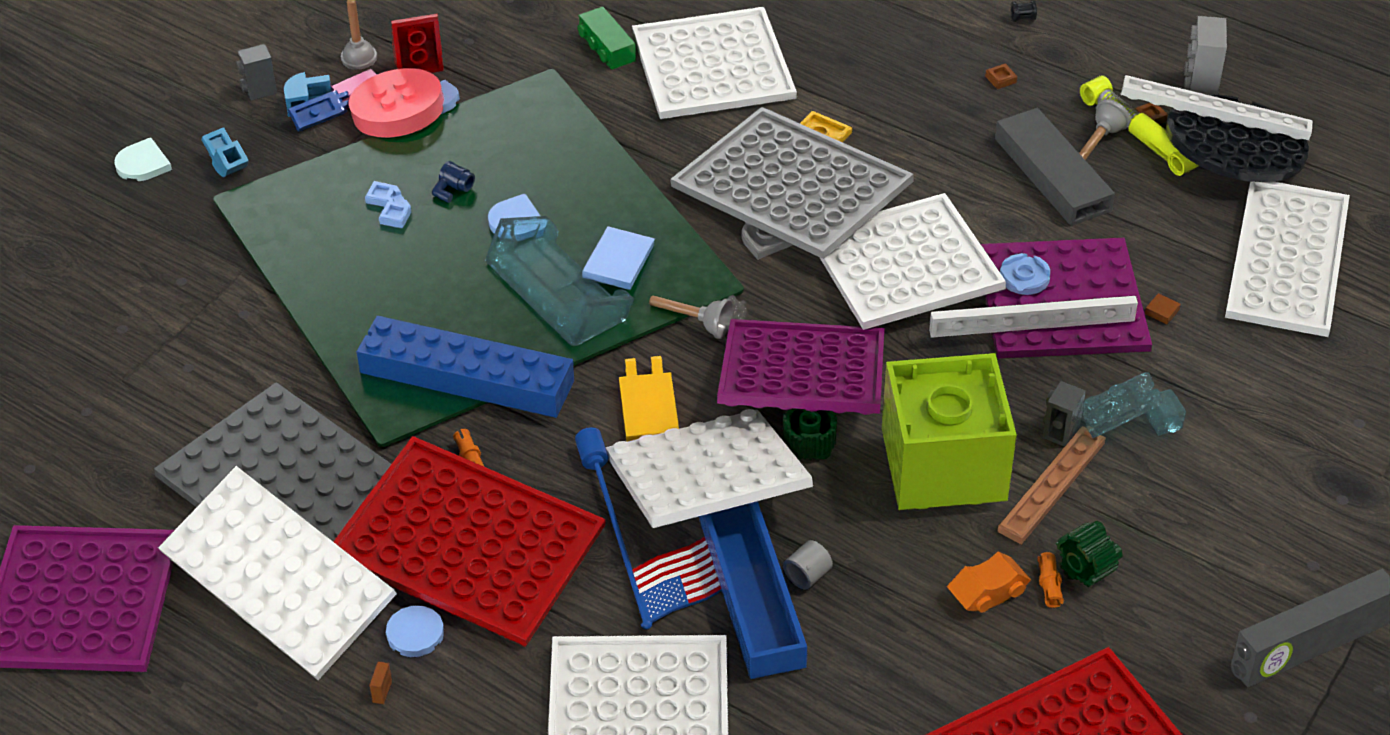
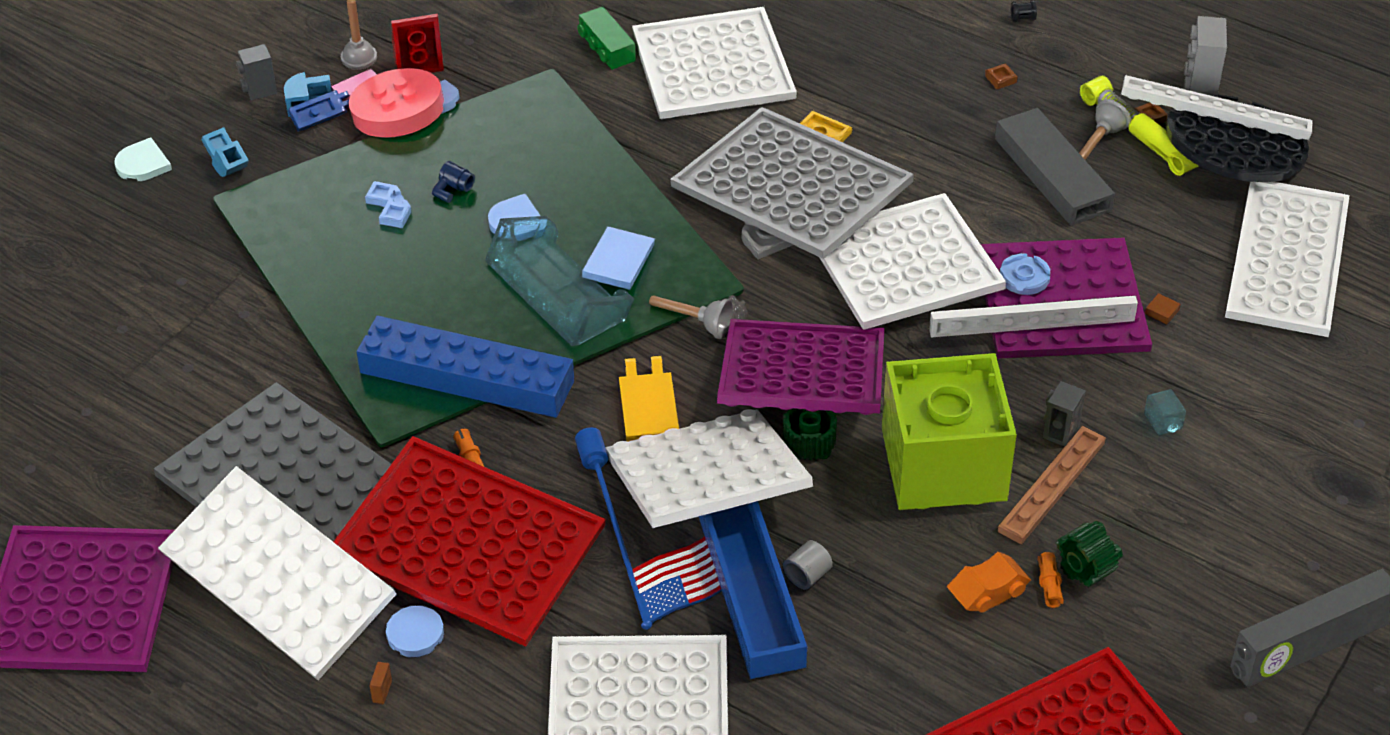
clear light blue plate [1082,372,1164,438] -> none

